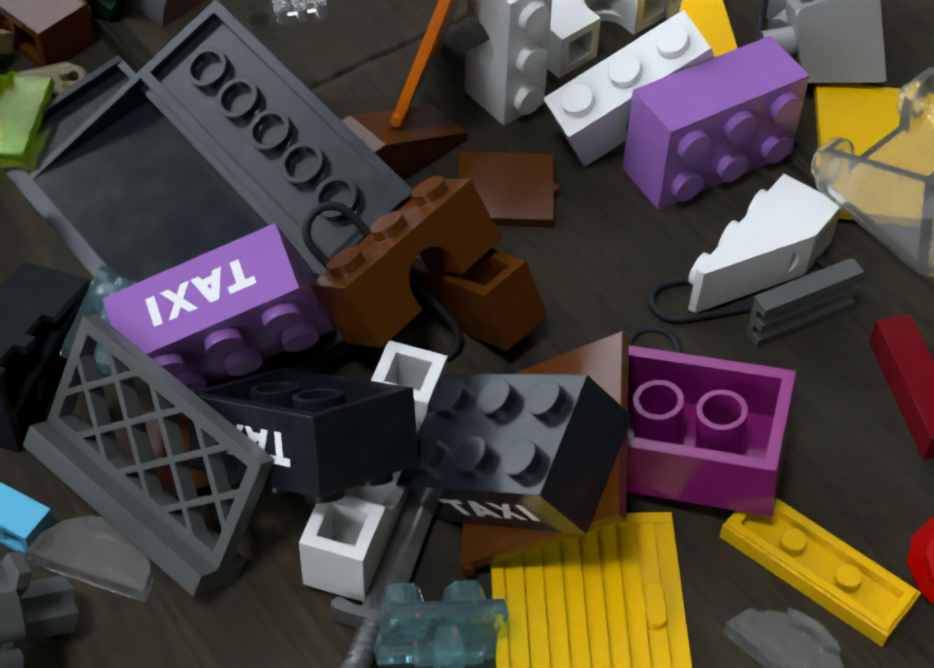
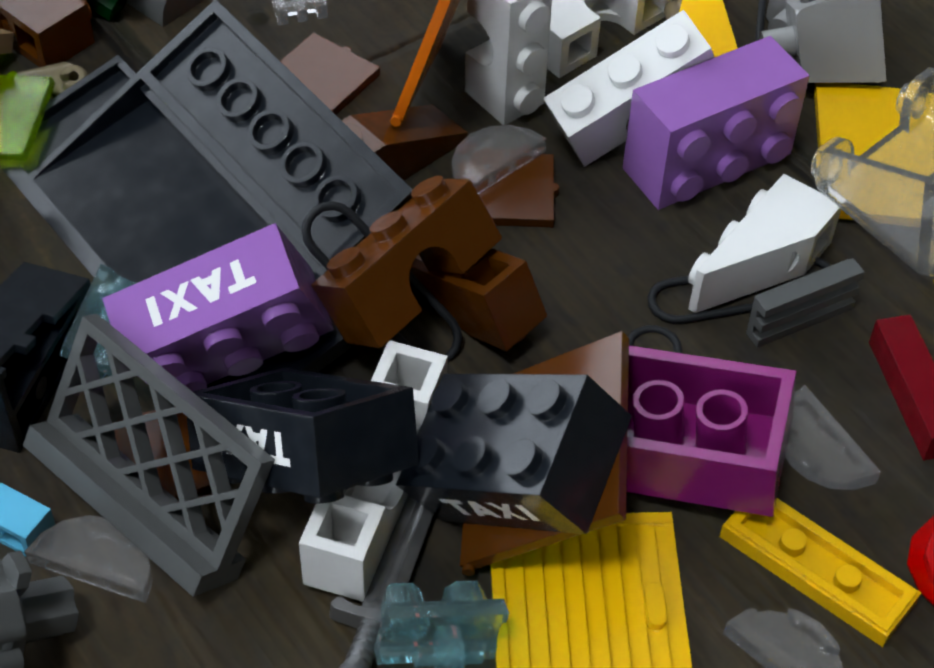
none -> piece [280,32,380,115]
none -> clear tile [451,125,547,194]
none -> clear tile [785,385,881,490]

